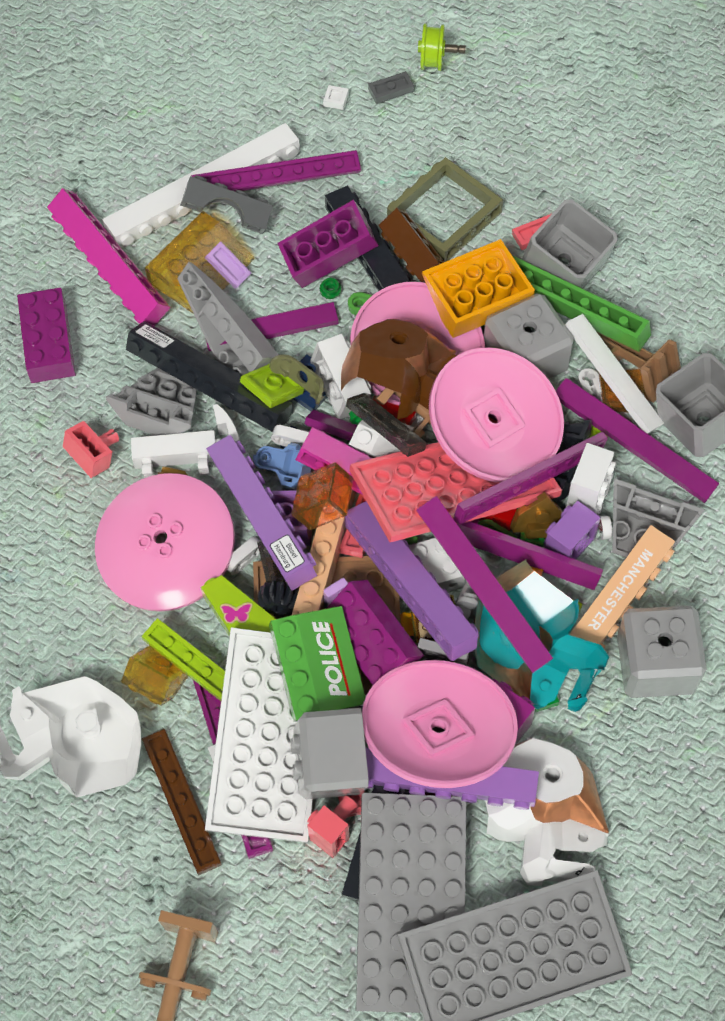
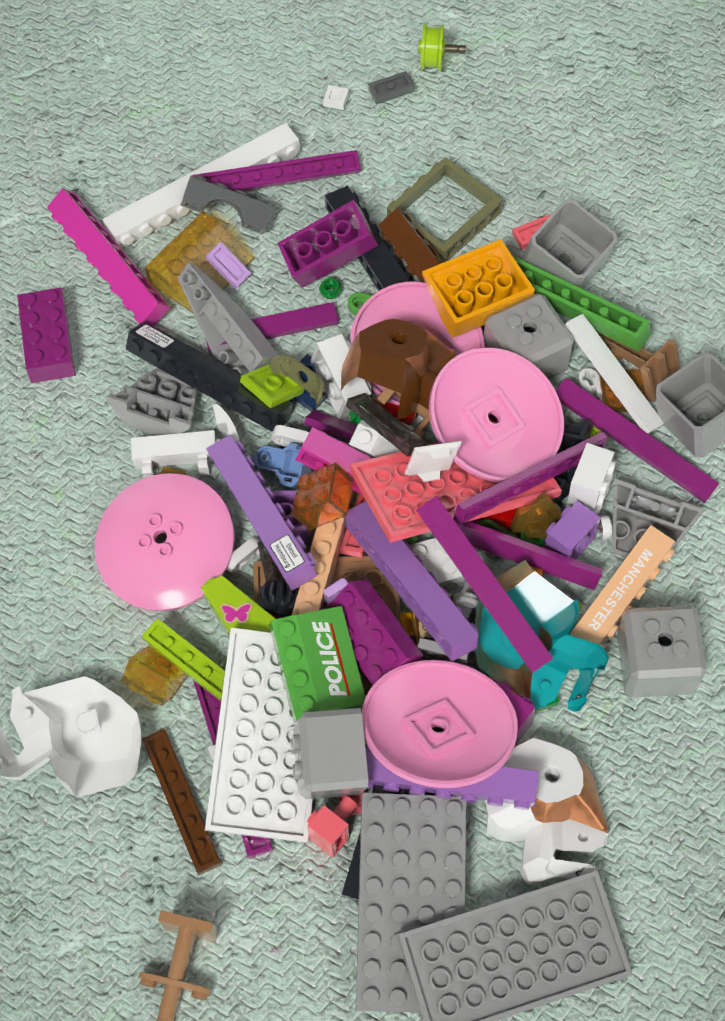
coral brick [63,421,119,478] -> none
none -> white piece [404,441,461,482]

